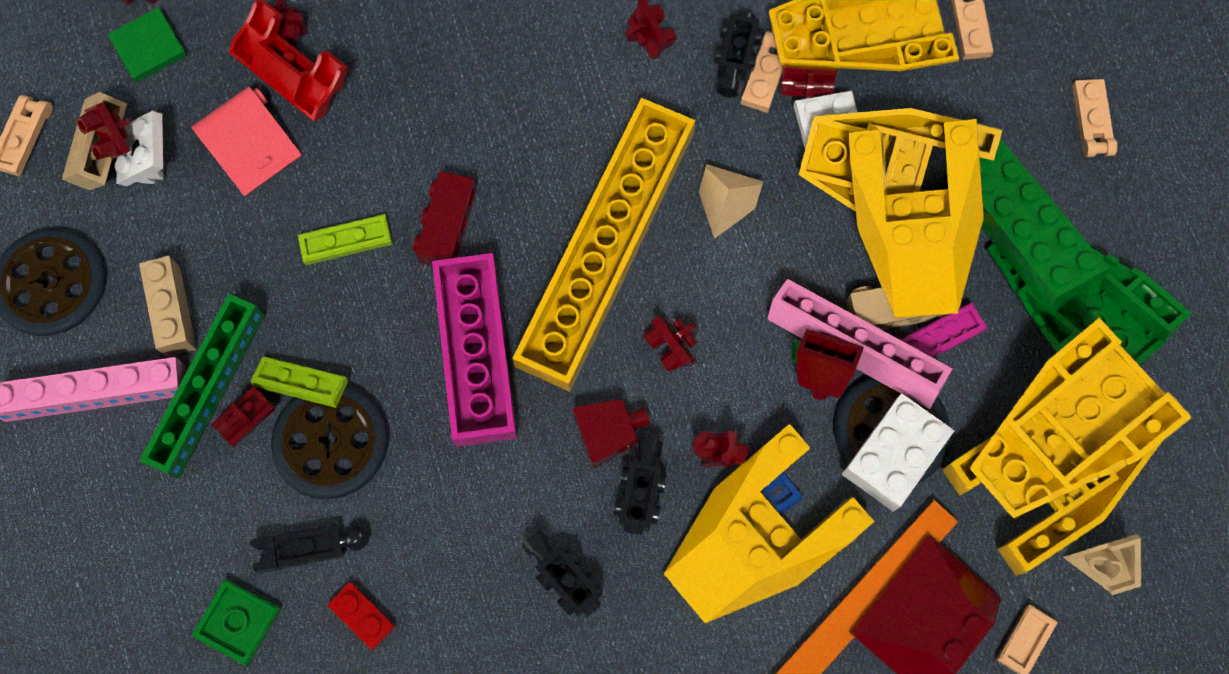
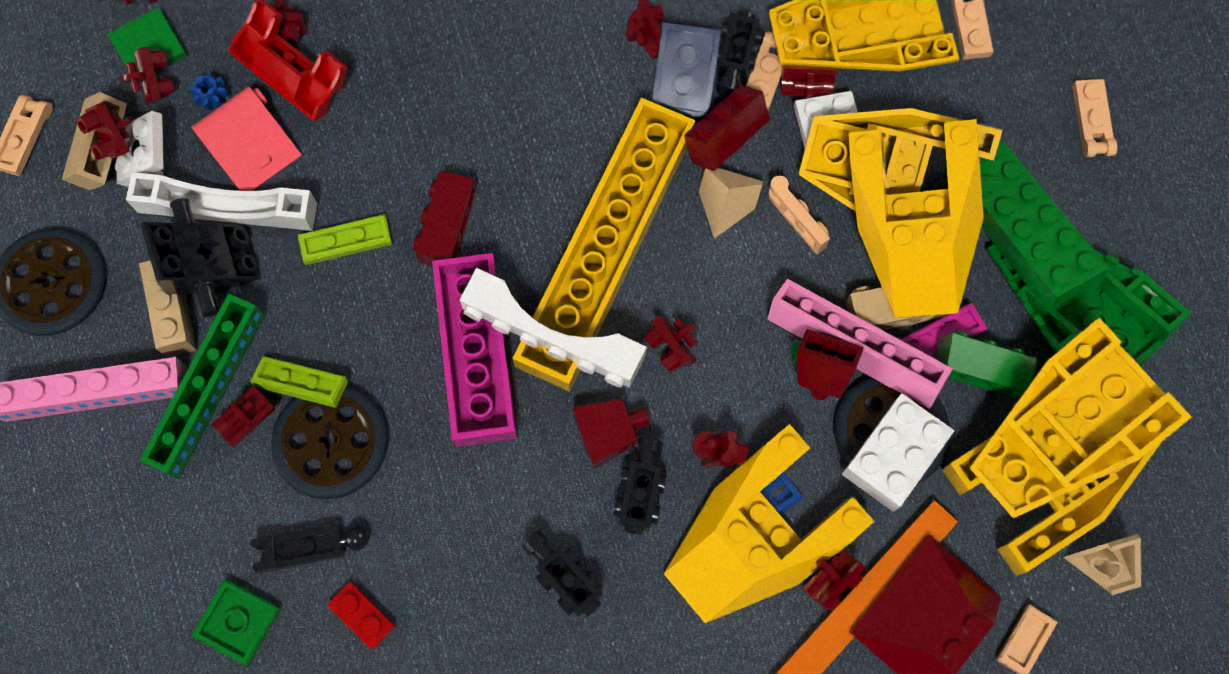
none -> dark red hips [120,46,174,104]
none -> white arch [126,172,317,231]
none -> black slope [140,198,262,317]
none -> blue gear [189,72,229,111]
none -> white arch [459,268,647,388]
none -> plate [652,22,721,118]
none -> dark red brick [684,85,770,171]
none -> light nougat plate [768,176,830,255]
none -> dark red hips [802,549,865,611]
none -> green brick [935,331,1037,398]

